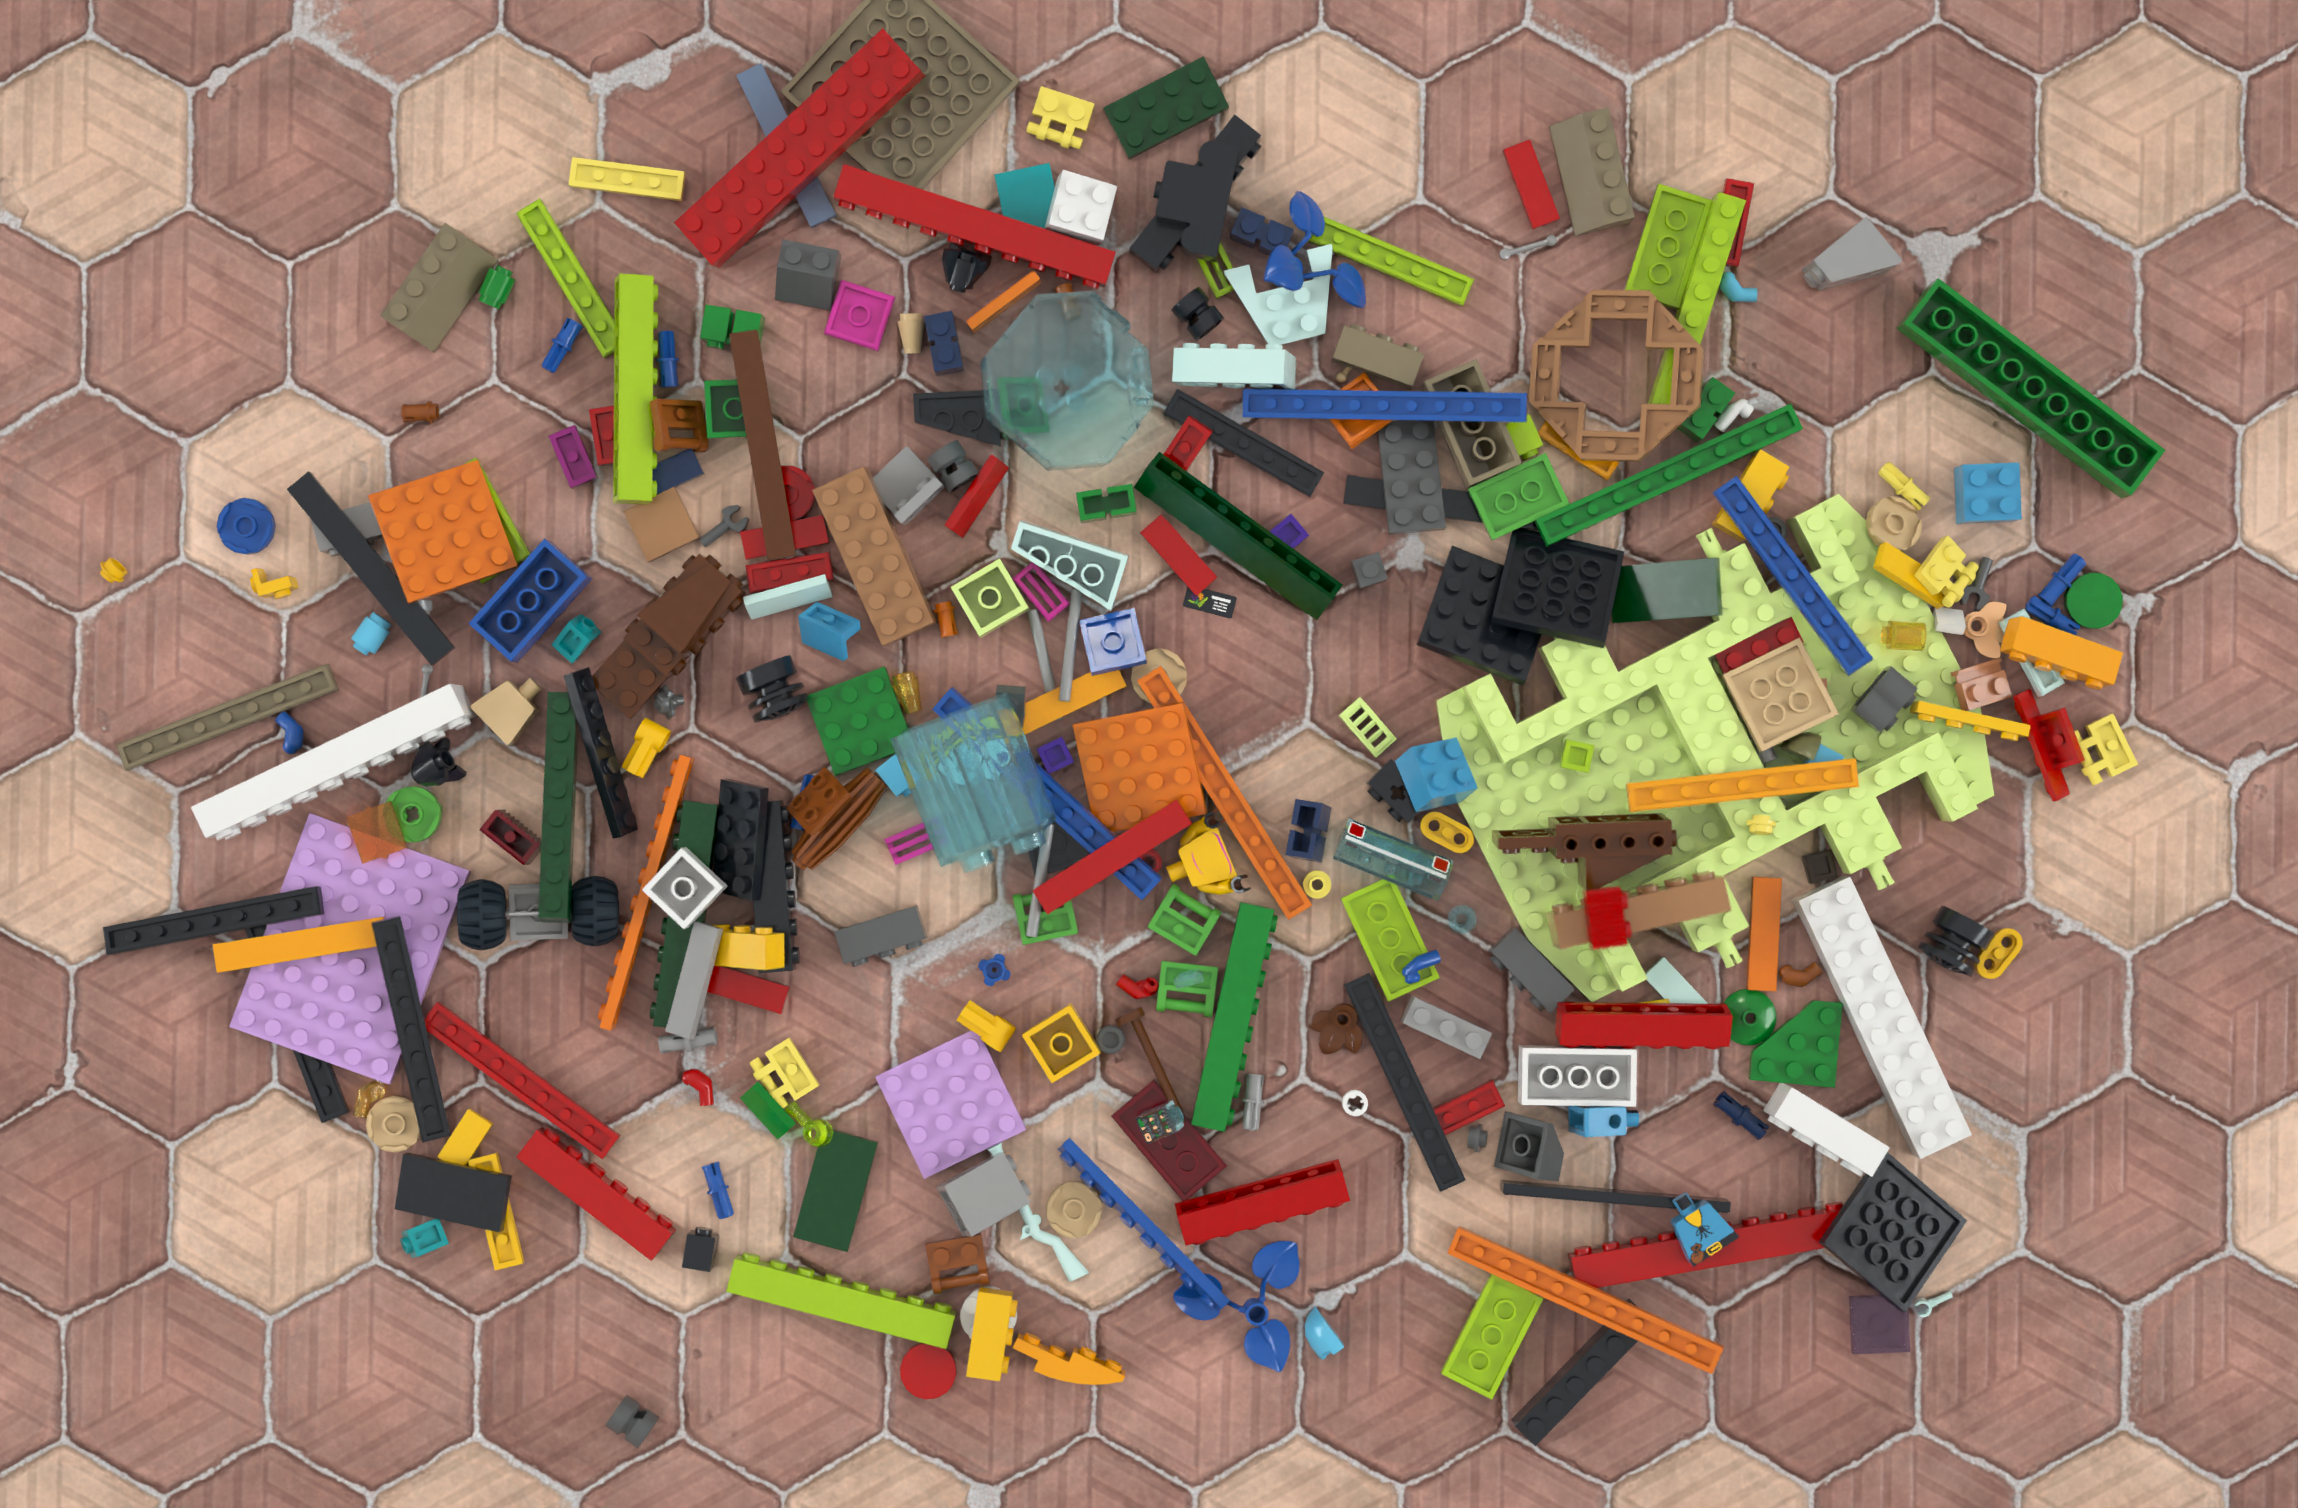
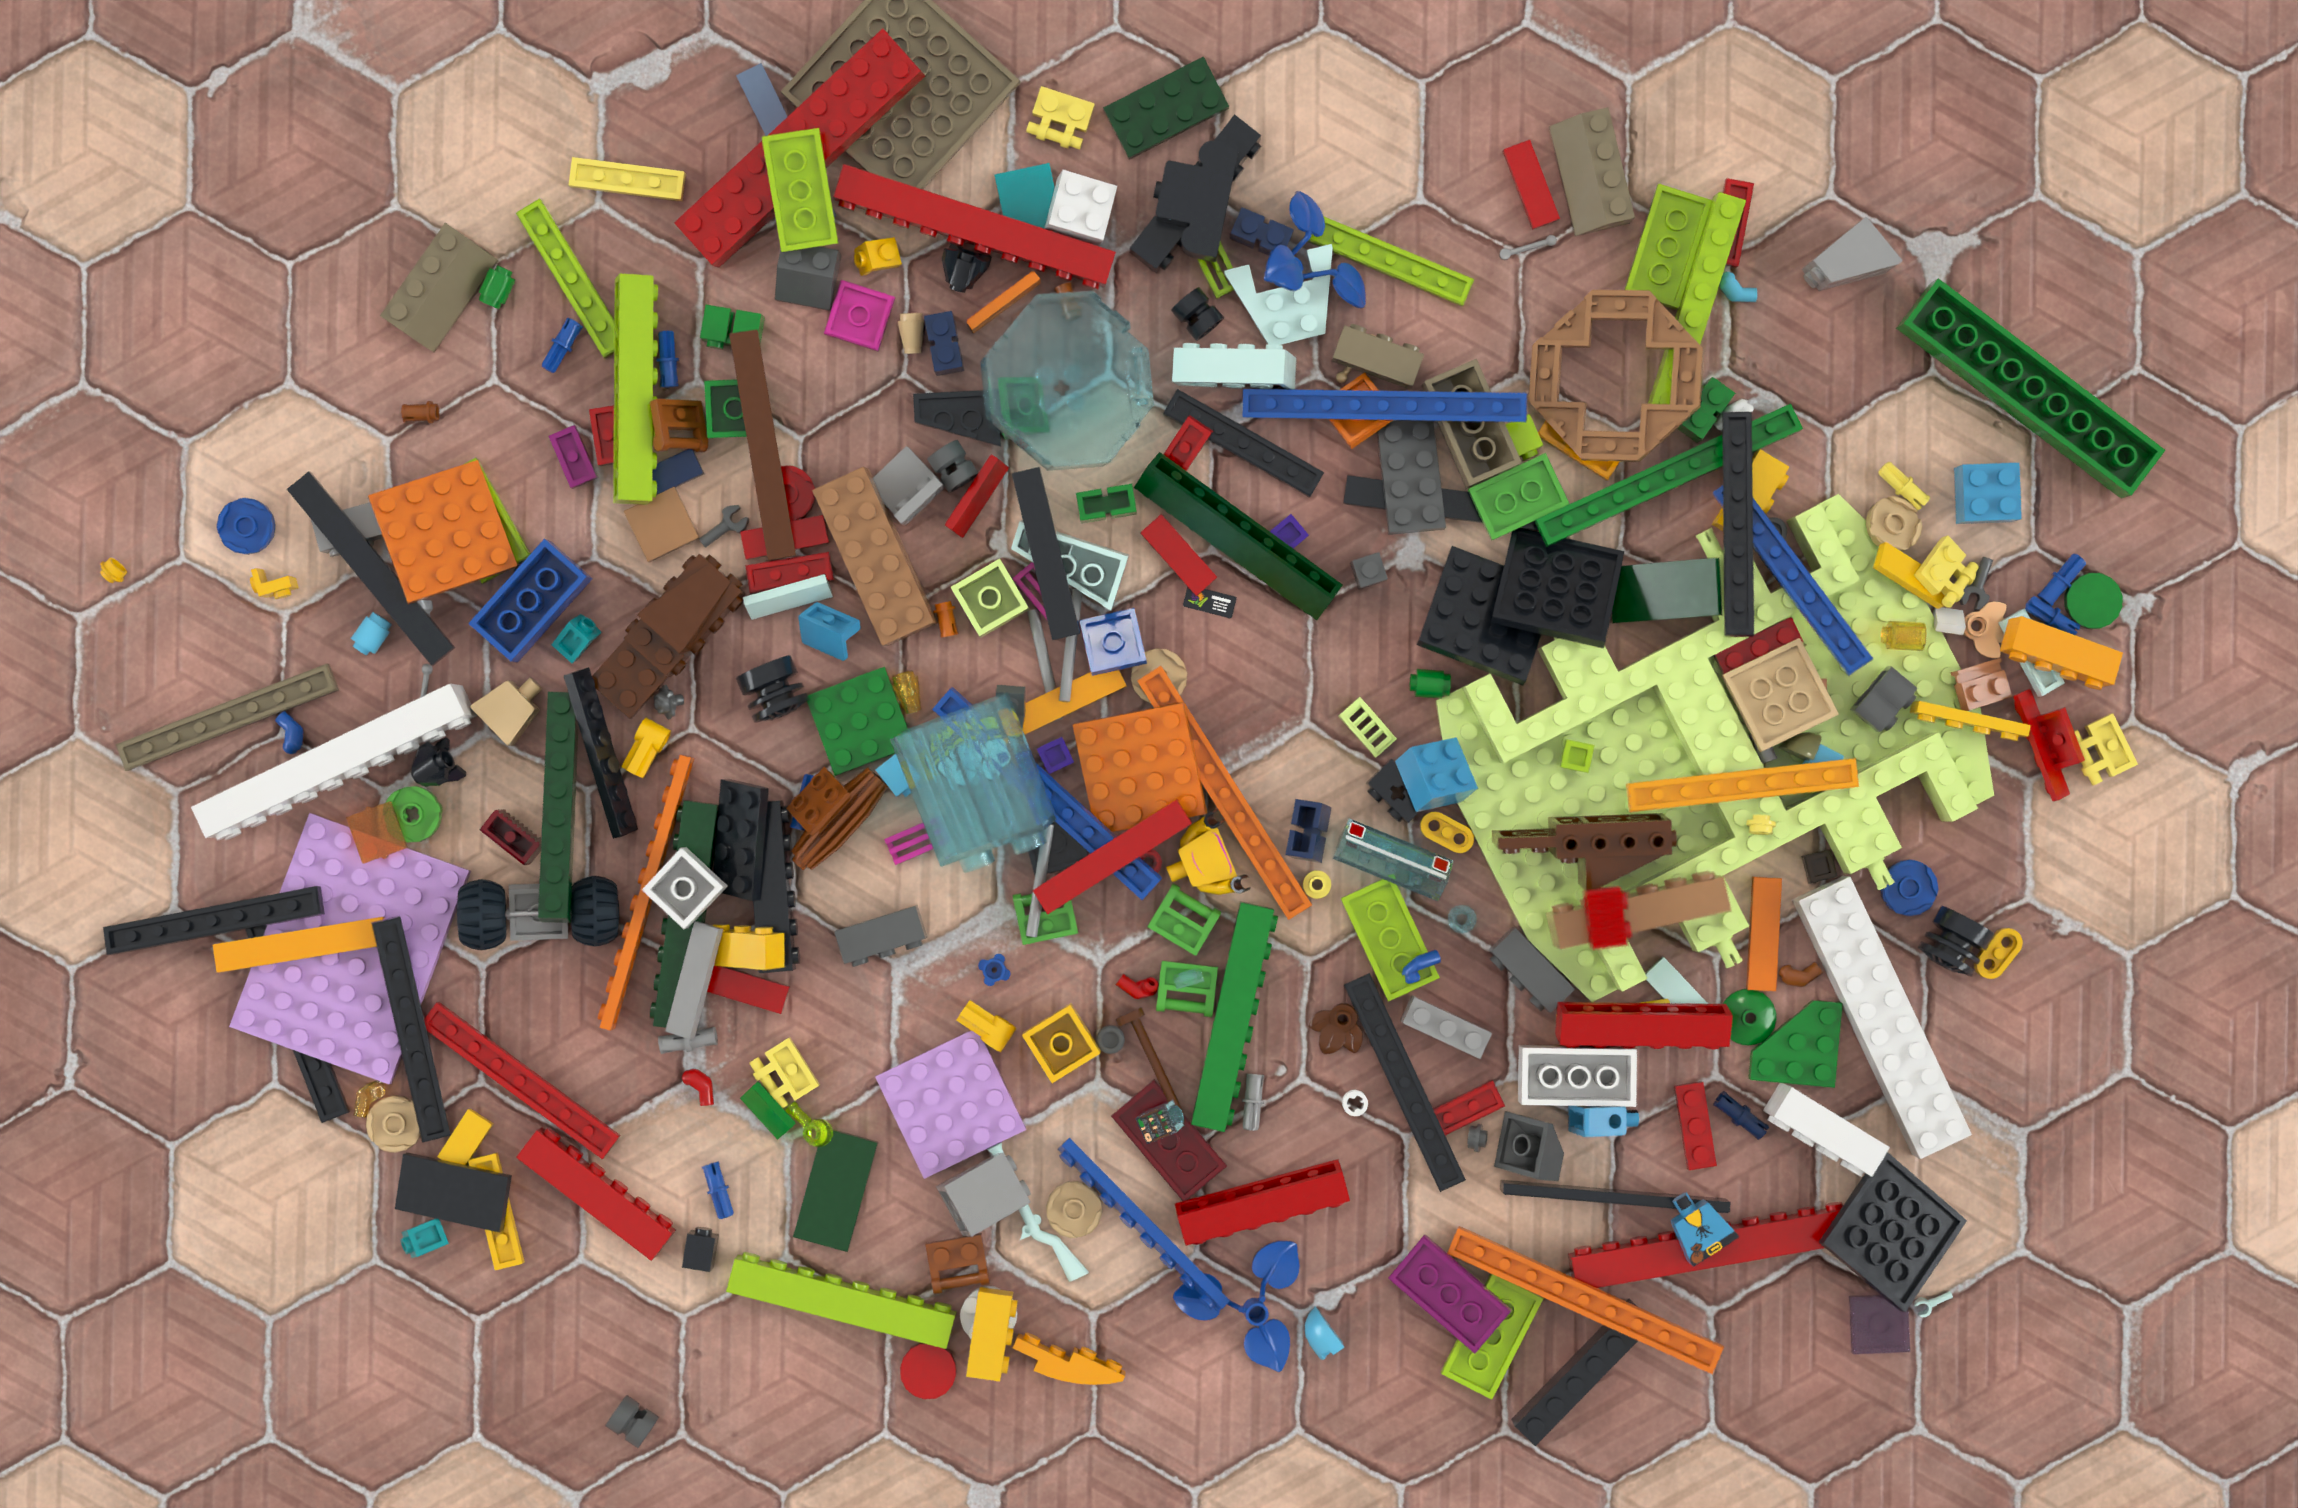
none -> lime plate [762,128,838,252]
none -> yellow bracket [854,237,902,276]
none -> black tile [1012,467,1080,640]
none -> magenta tile [1388,1235,1512,1354]
none -> green brick [1409,669,1451,699]
none -> red plate [1674,1081,1717,1171]
none -> black tile [1722,412,1754,637]
none -> blue tile [1880,859,1939,916]

